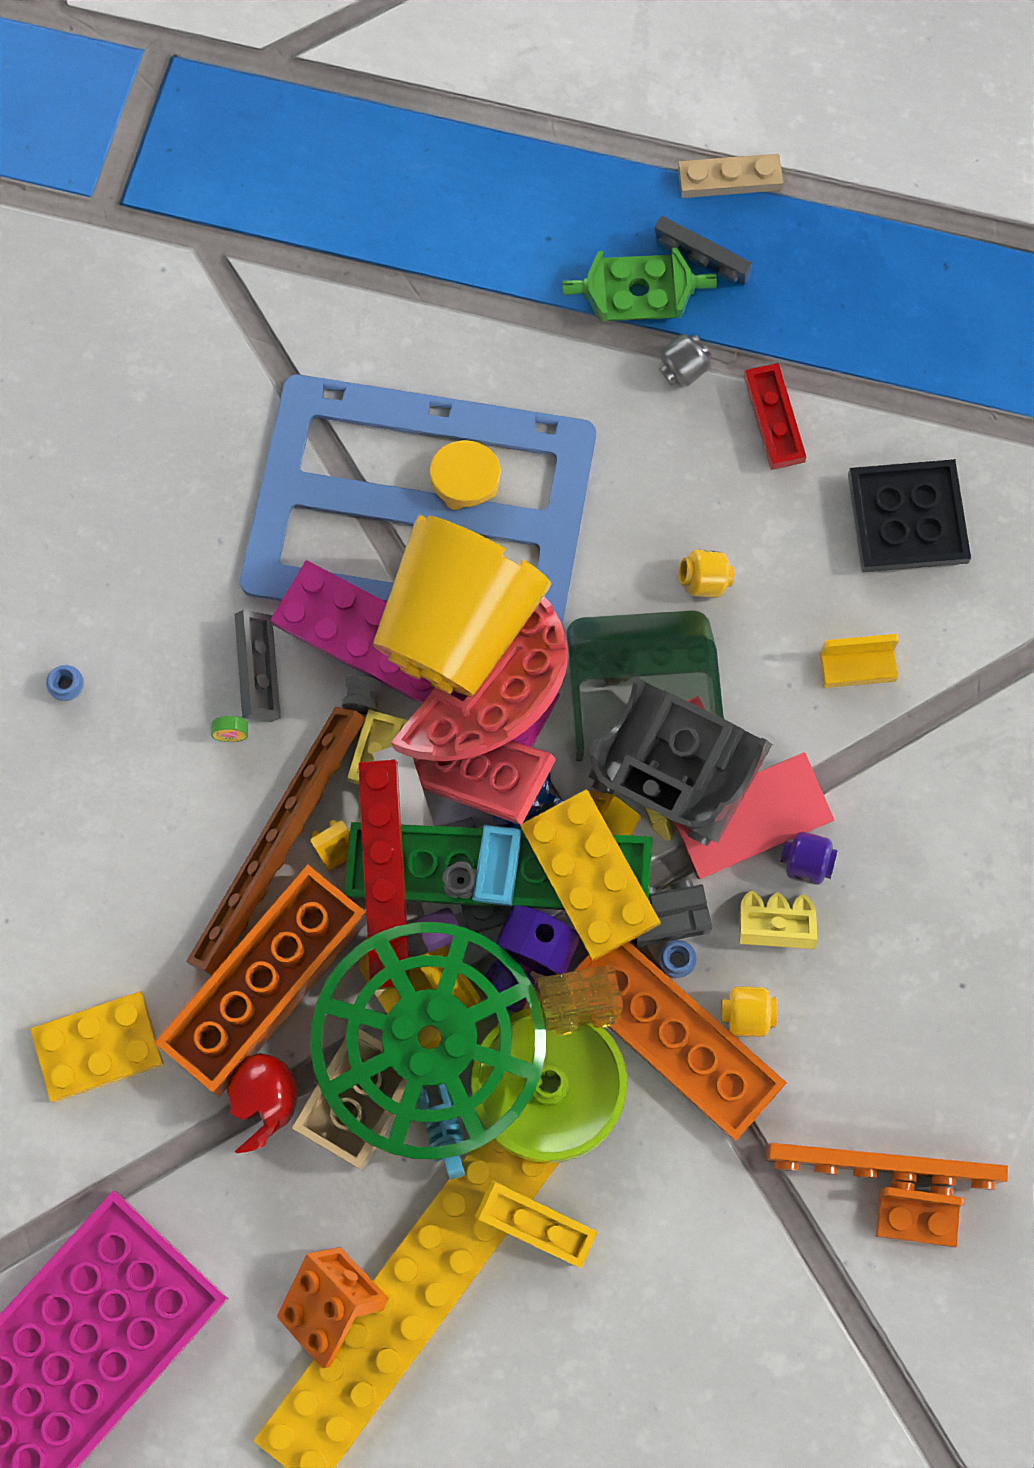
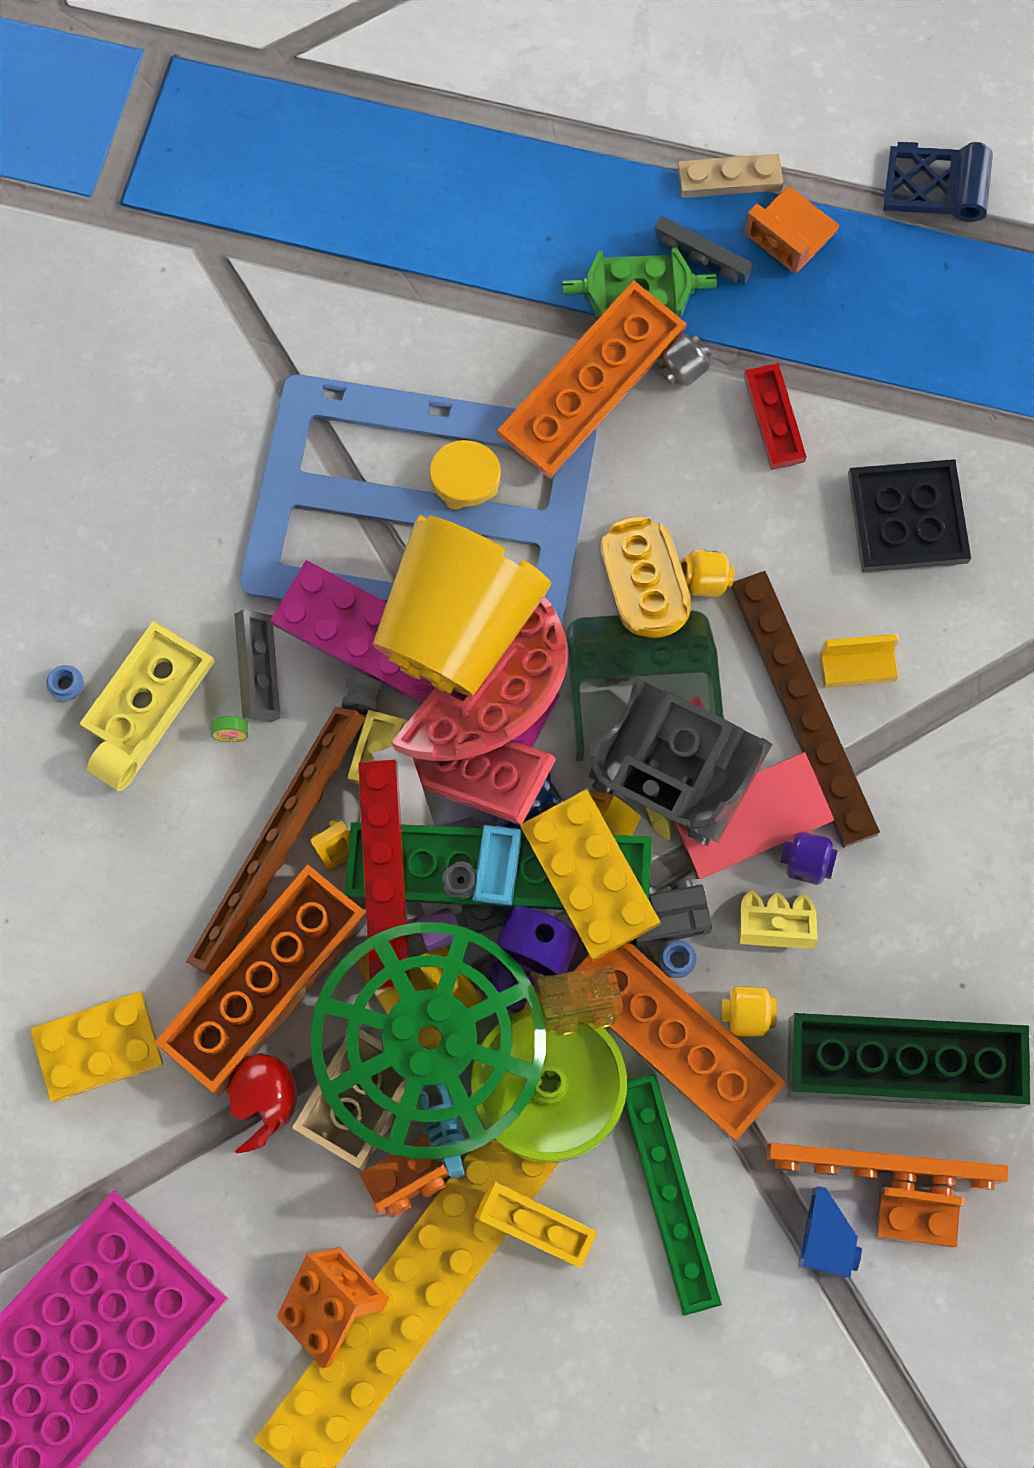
none -> light yellow hinge [80,621,215,792]
none -> orange bracket [359,1135,449,1218]
none -> orange plate [497,280,687,479]
none -> yellow tile [601,516,691,638]
none -> green tile [624,1073,722,1316]
none -> reddish brown plate [731,571,880,848]
none -> orange bracket [744,187,839,274]
none -> dark green brick [787,1013,1030,1109]
none -> blue slope [798,1186,862,1278]
none -> dark blue piece [883,142,993,222]

